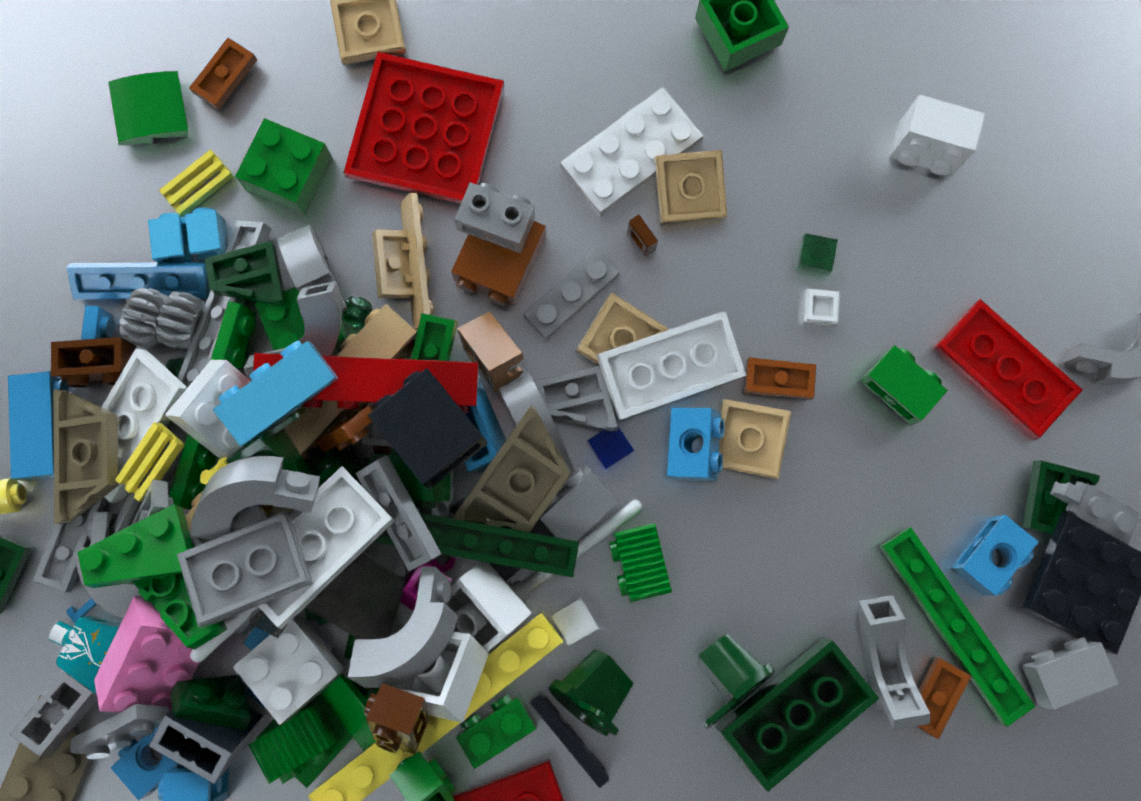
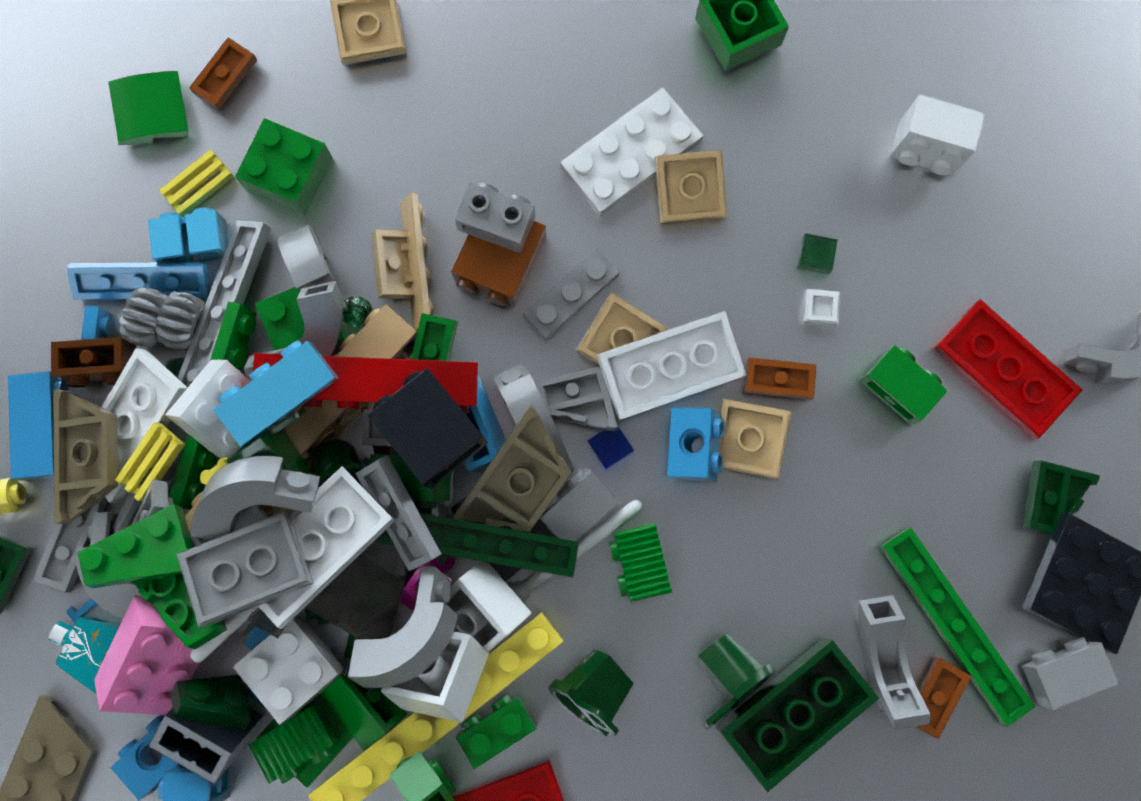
light grey brick [9,672,98,758] -> none
light grey plate [71,704,169,759] -> none
dark green wing [204,241,287,306] -> none
dark orange plate [315,406,372,453] -> none
red plate [343,52,504,204] -> none
reddish brown brick [364,683,429,755] -> none
hinge [457,311,524,392] -> none
black tile [529,691,609,788] -> none
white tile [551,598,599,646] -> none
reddish brown tile [627,214,658,257] -> none
dark azure brick [951,514,1038,596] -> none
light grey hinge [1050,482,1140,544] -> none

